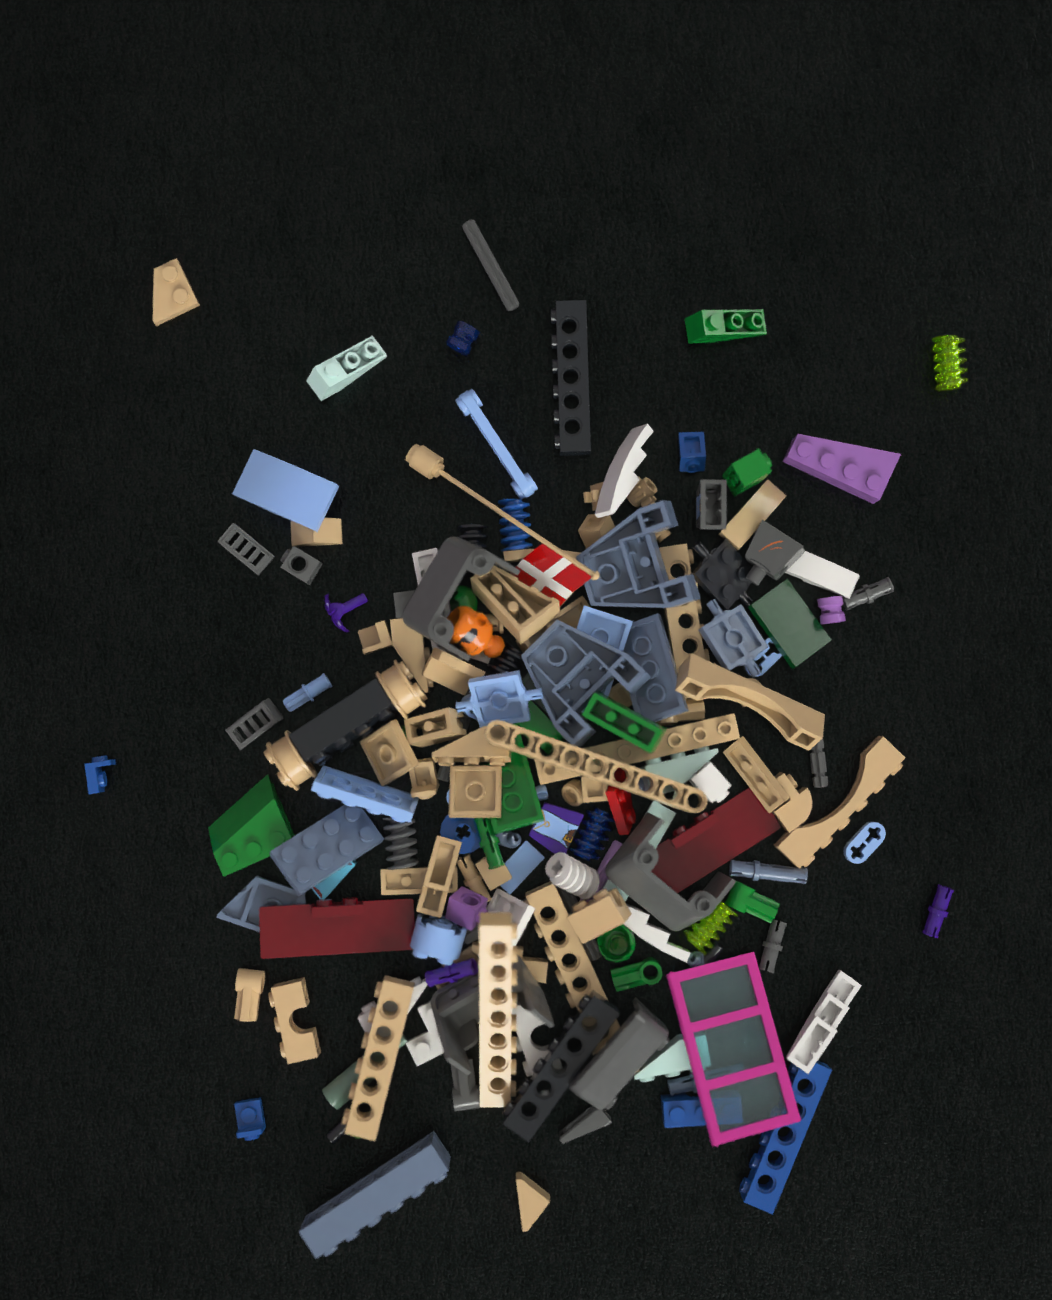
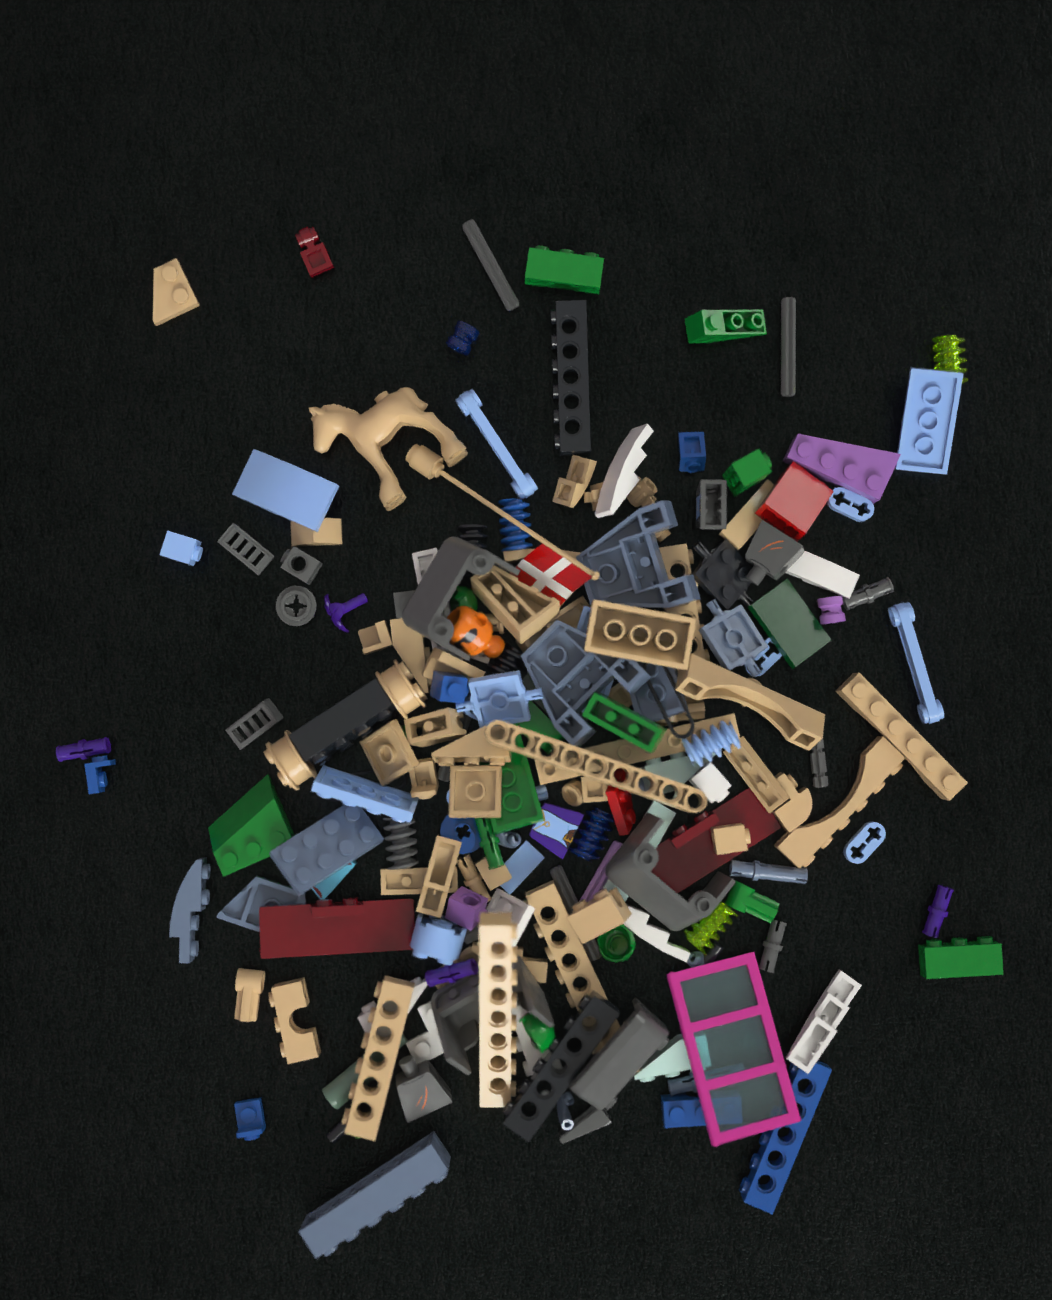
light blue axle [283,673,332,712] -> none
light aqua slope [307,336,387,401] -> none
dark grey piece [451,1057,481,1111] -> none
tan slope [516,1172,550,1232] -> none
white piece [545,852,599,900] -> none
tan panel [578,514,615,549] -> none
green piece [611,957,662,992] -> none
none -> dark purple pin [56,737,111,762]
none -> light blue brick [160,530,203,566]
none -> sand blue slope [169,858,210,963]
none -> dark grey gear [276,586,317,626]
none -> dark red plate [295,226,334,278]
none -> tan animal [309,387,468,511]
none -> dark grey torso [395,1055,452,1123]
none -> blue brick [430,671,469,704]
none -> green hair [519,1012,555,1053]
none -> green brick [525,246,604,294]
none -> tan slope [552,455,597,508]
none -> sand blue arm [557,1091,575,1130]
none -> tan slope [584,600,696,670]
none -> black piece [643,663,695,739]
none -> light blue piece [682,720,741,766]
none -> tan brick [710,823,751,855]
none -> brick [754,461,834,542]
none -> dark grey axle [781,297,796,397]
none -> light blue beam [827,487,874,522]
none -> tan arch [836,673,968,801]
none -> light blue piece [888,602,944,724]
none -> light blue plate [895,367,963,474]
none -> green brick [918,936,1004,979]

